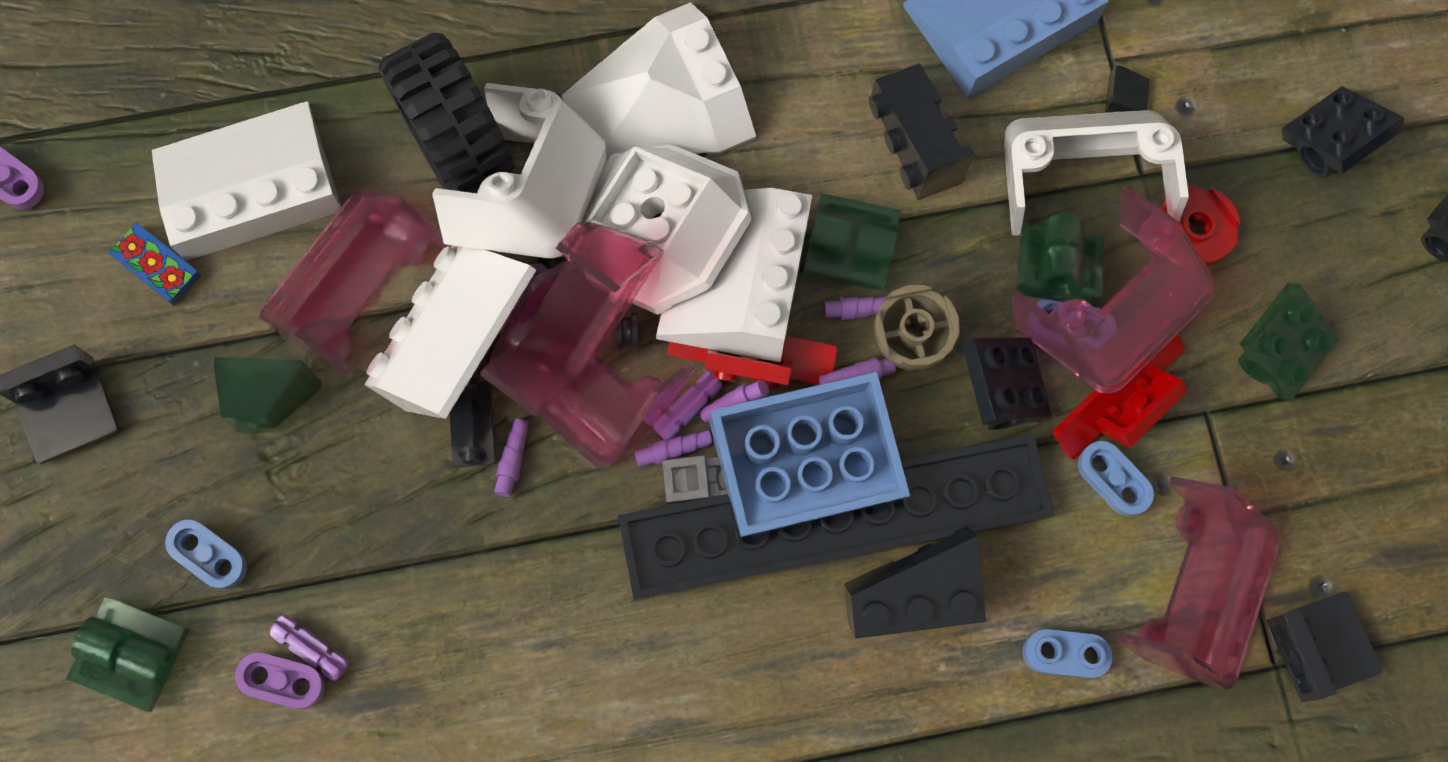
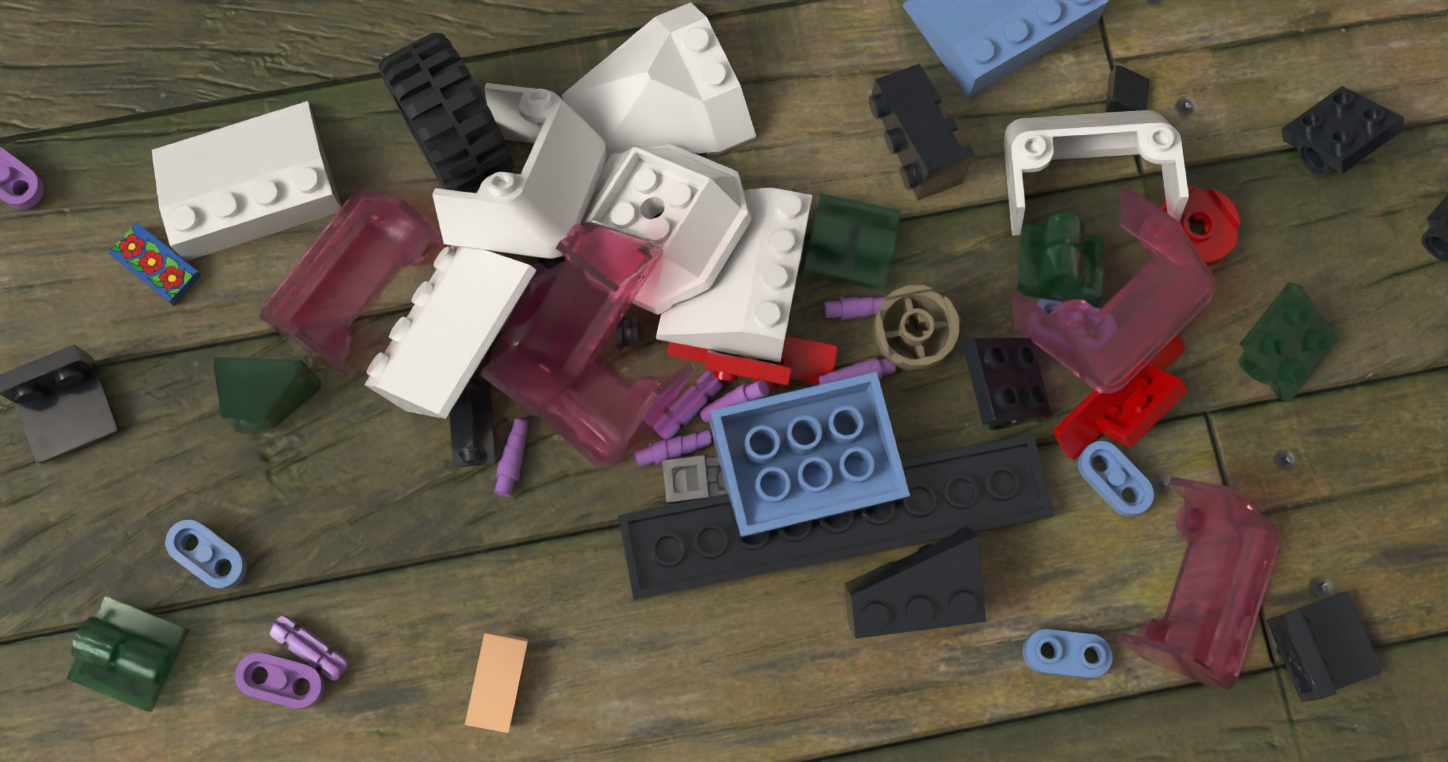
none -> light nougat slope [465,631,528,733]

